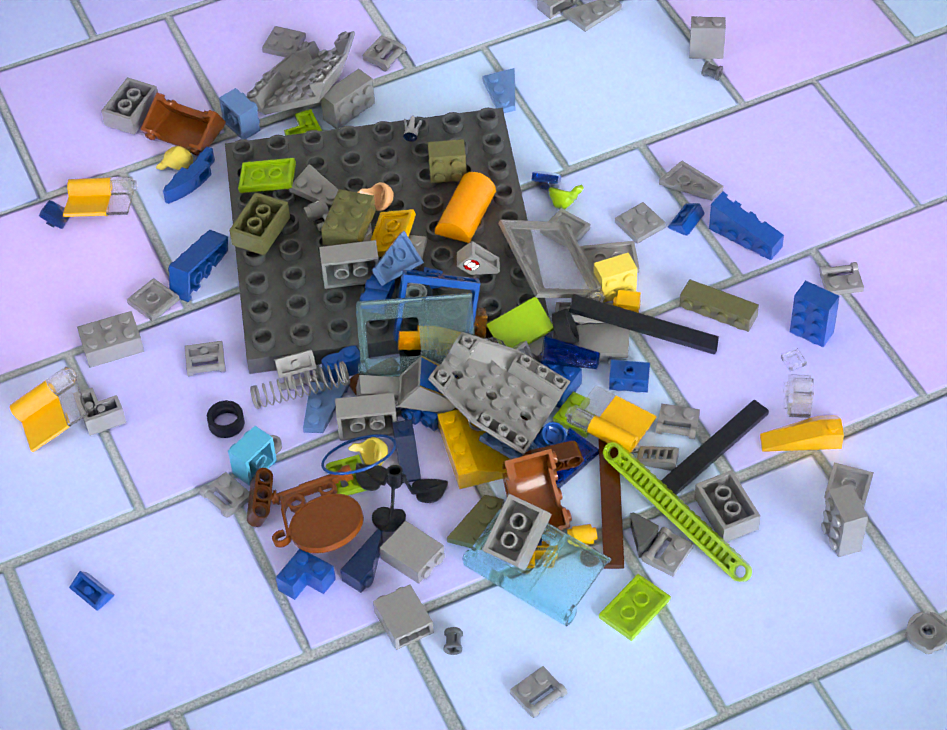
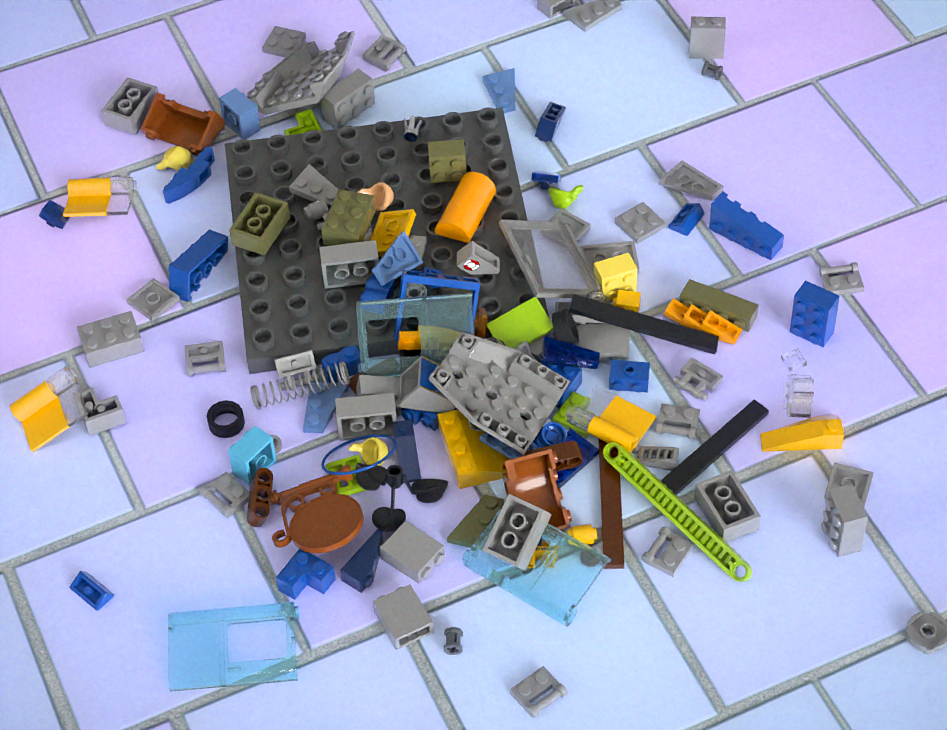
lime tile [238,158,296,193] -> none
lime tile [599,574,671,641] -> none
dark grey slope [630,512,659,558] -> none
none -> clear light blue piece [168,602,300,692]
none -> dark blue slope [535,101,566,142]
none -> light orange slope [663,298,742,345]
none -> light grey plate [672,358,723,401]

